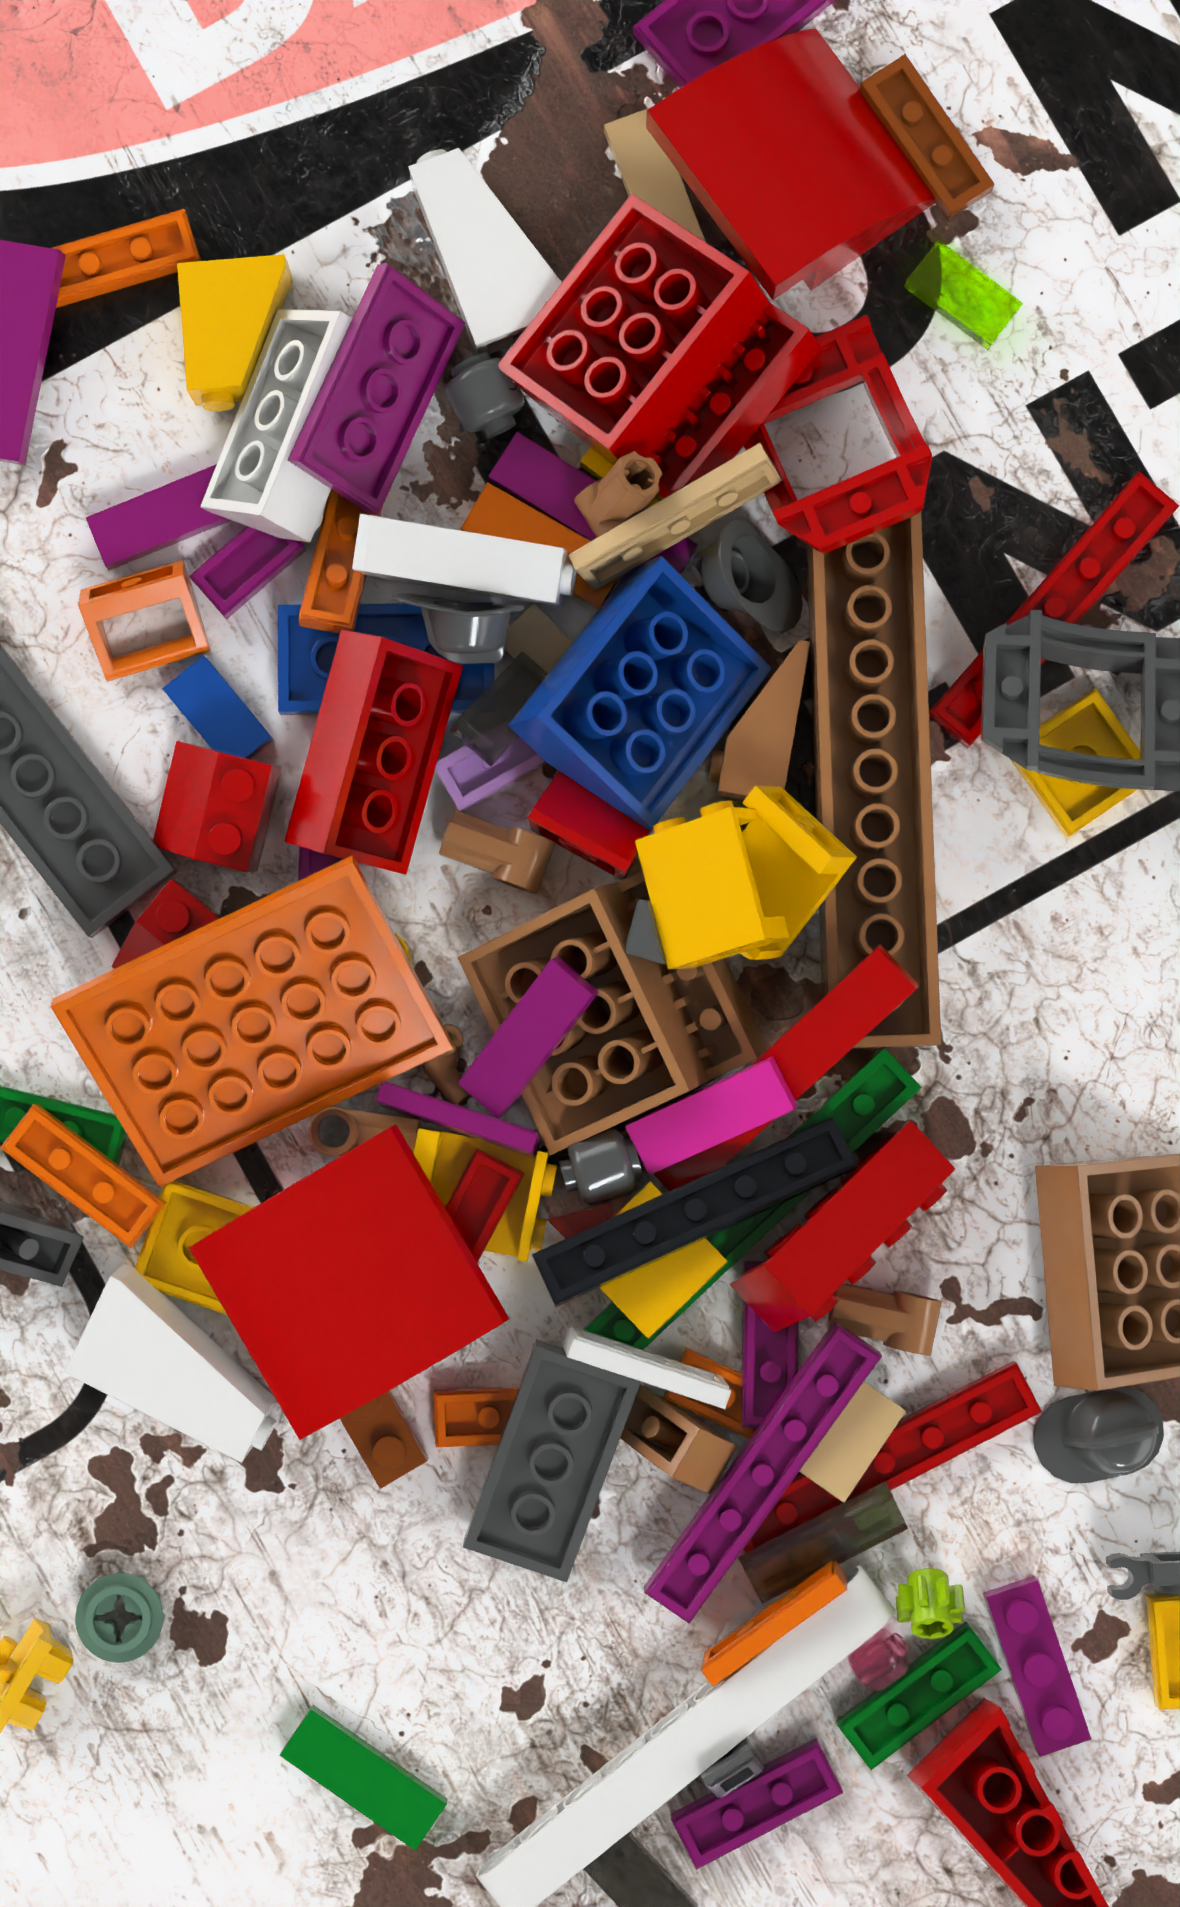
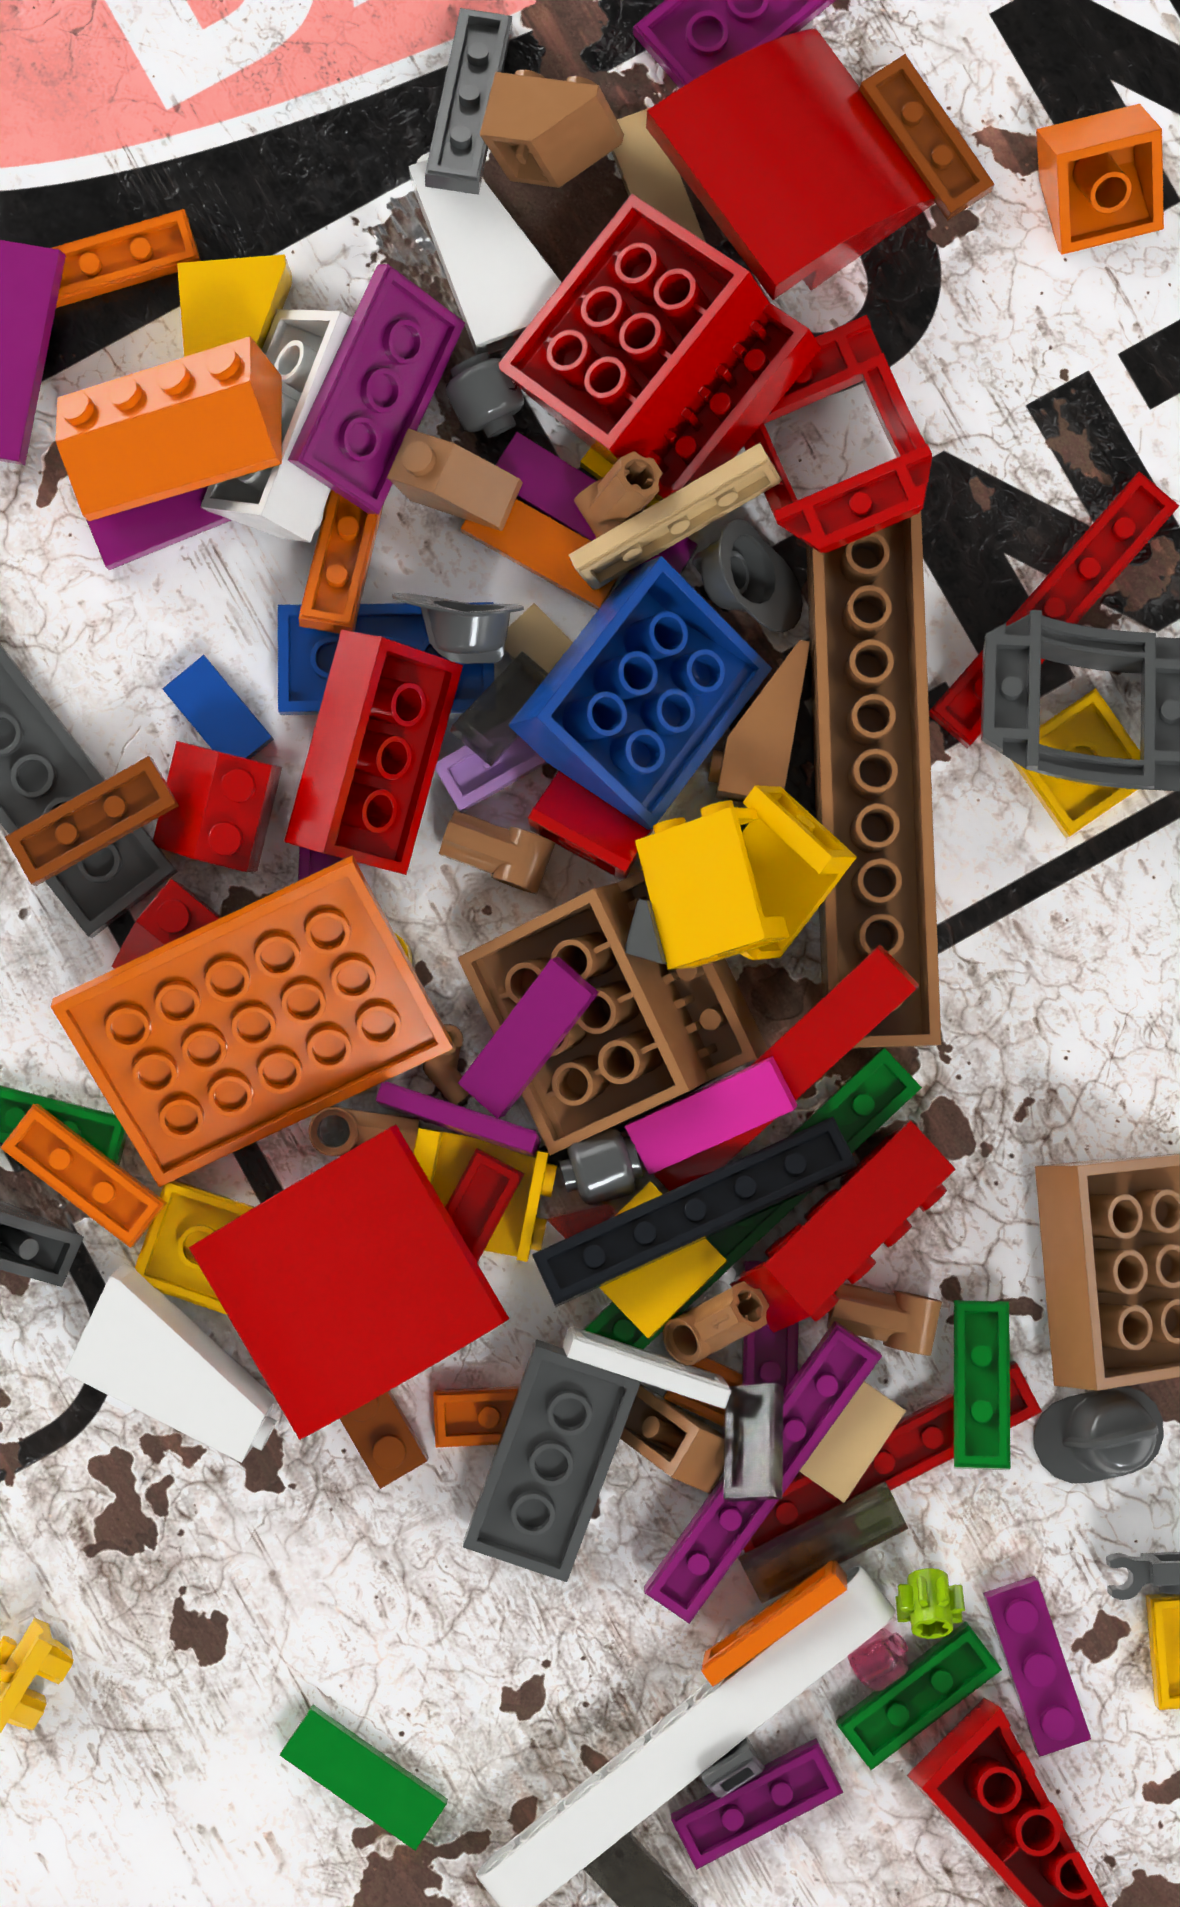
sand green gear [75,1571,166,1663] -> none
orange tile [78,559,211,682] -> none
magenta tile [189,526,307,620] -> none
white slope [352,514,577,607] -> none
clear neon green tile [904,239,1023,350] -> none
none -> dark orange plate [5,756,179,886]
none -> orange slope [55,336,282,521]
none -> medium nougat slope [387,428,523,531]
none -> tile [425,8,512,195]
none -> medium nougat slope [480,70,624,188]
none -> medium nougat piece [663,1281,769,1366]
none -> clear smoke tile [723,1383,784,1502]
none -> green tile [954,1300,1011,1470]
none -> orange slope [1036,103,1164,255]

